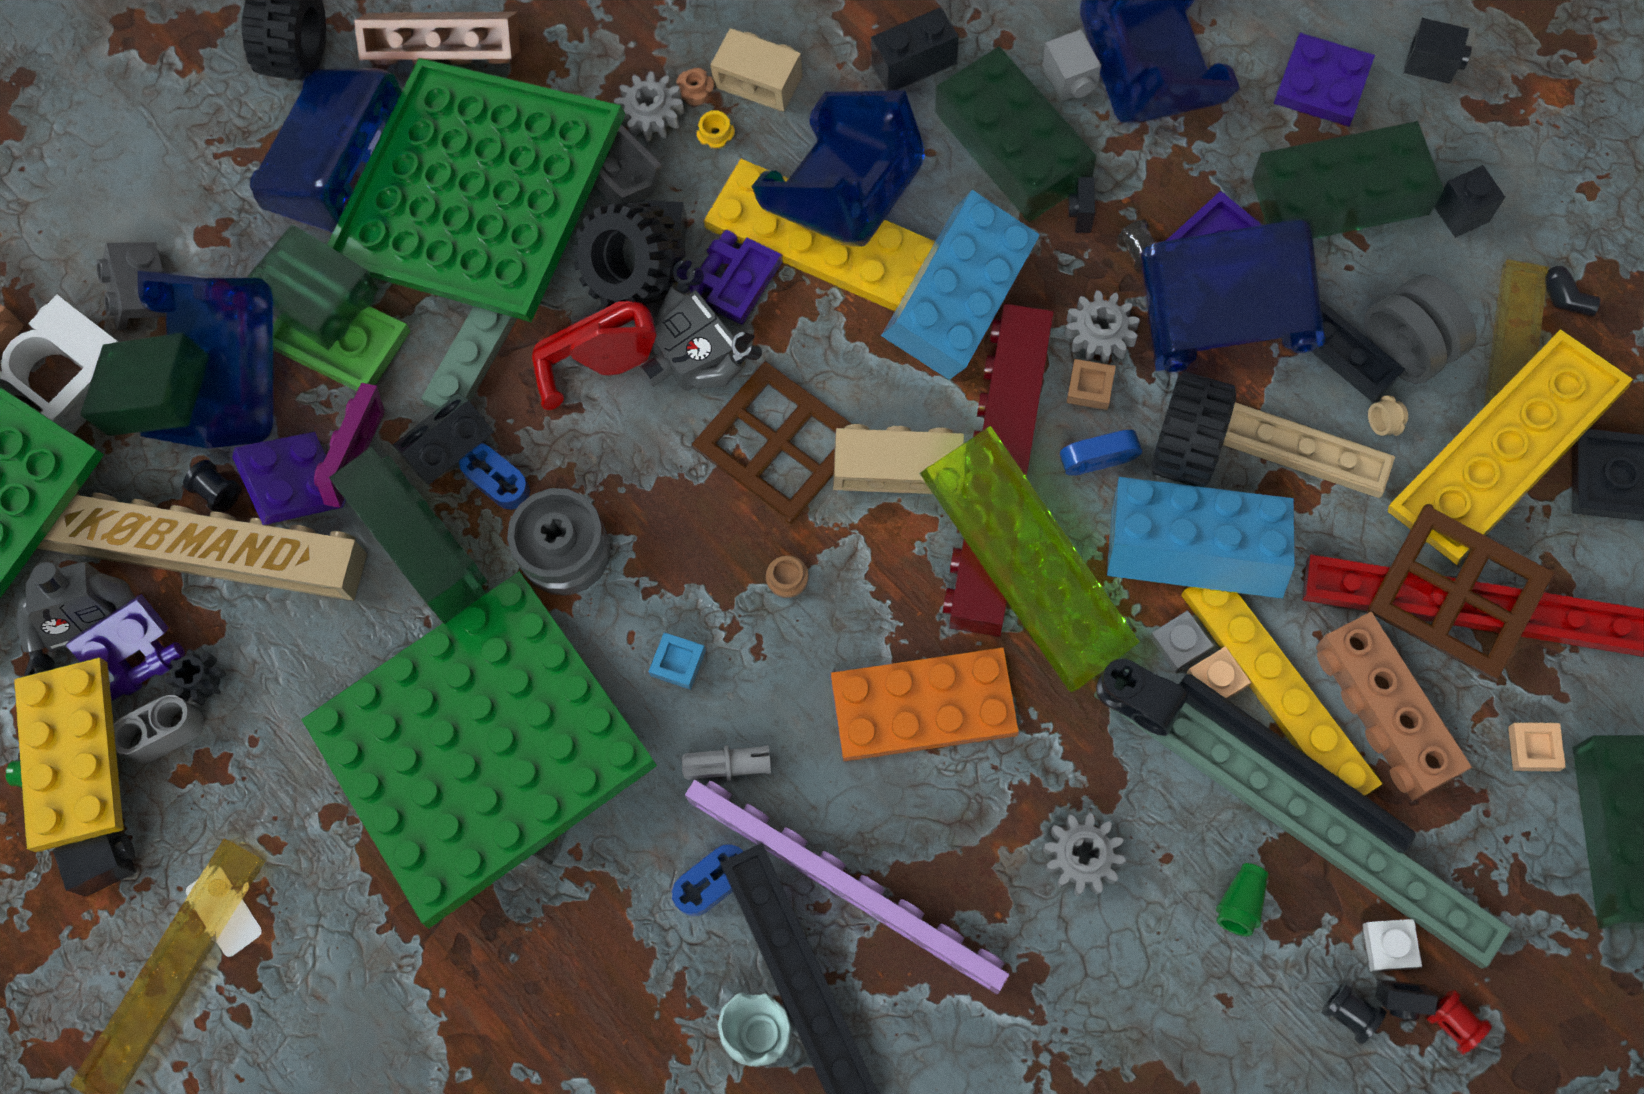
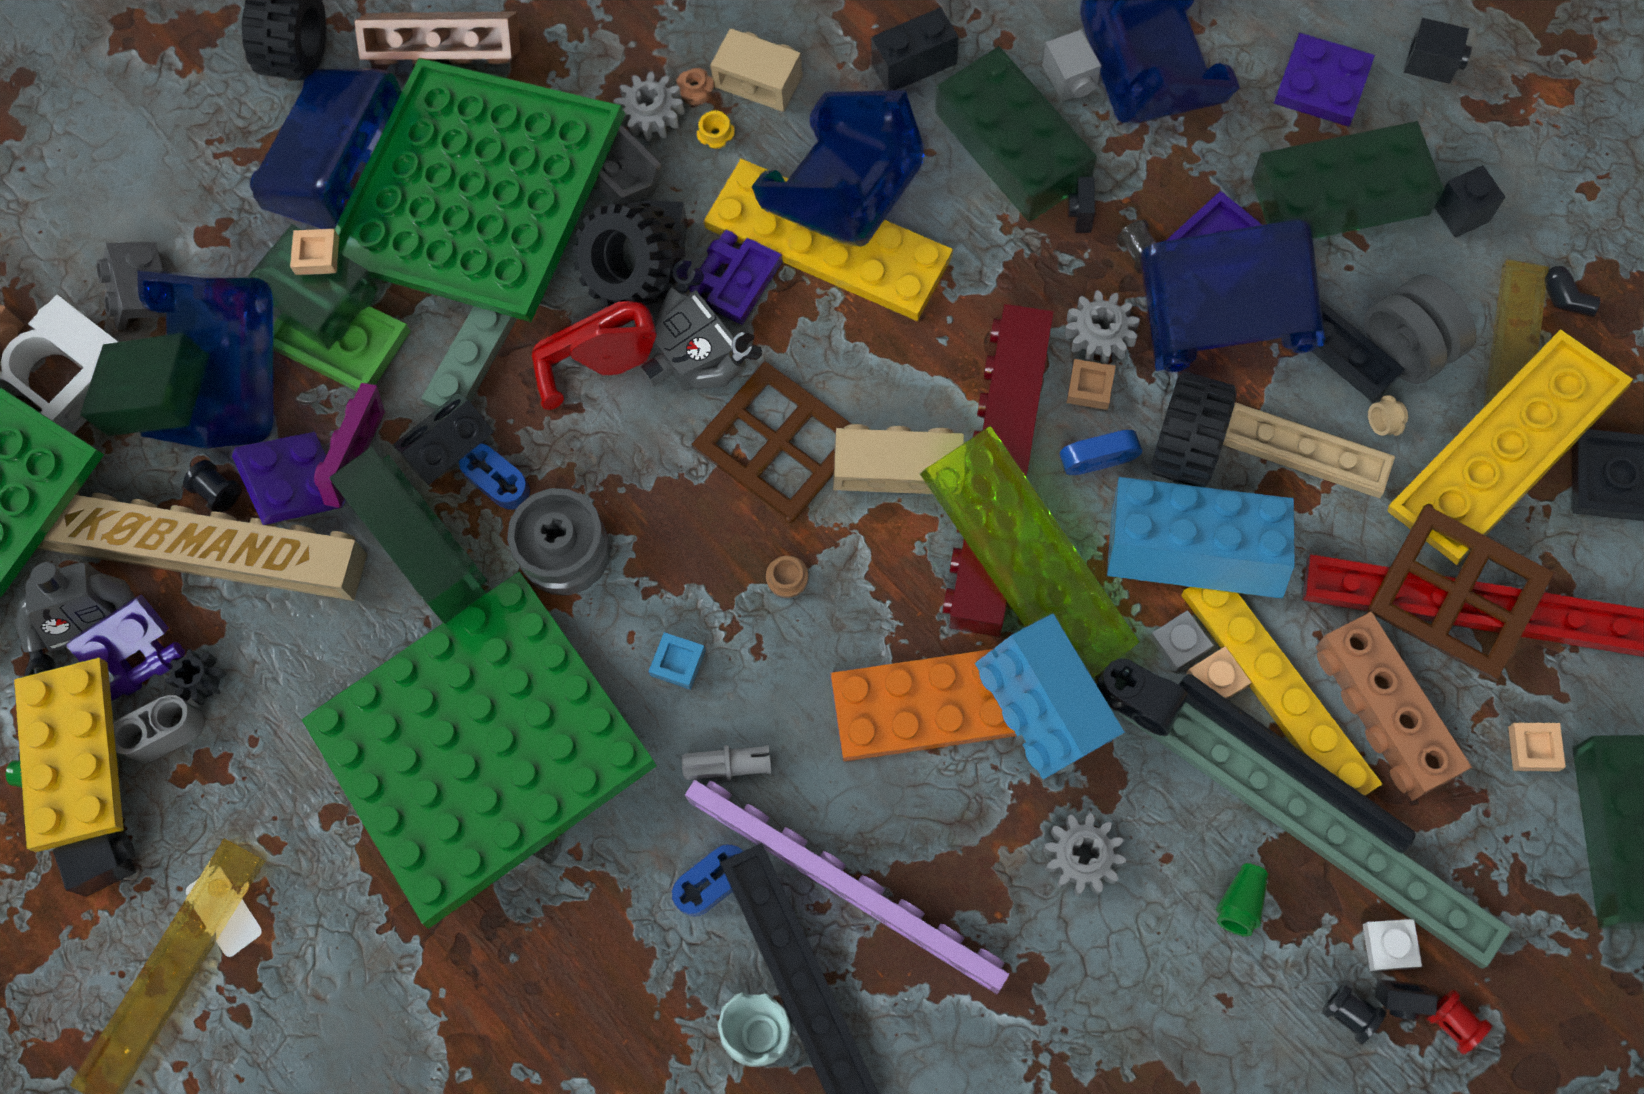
dark azure brick [881,190,1040,380] -> none
none -> light nougat plate [290,229,339,275]
none -> dark azure piece [975,613,1125,779]

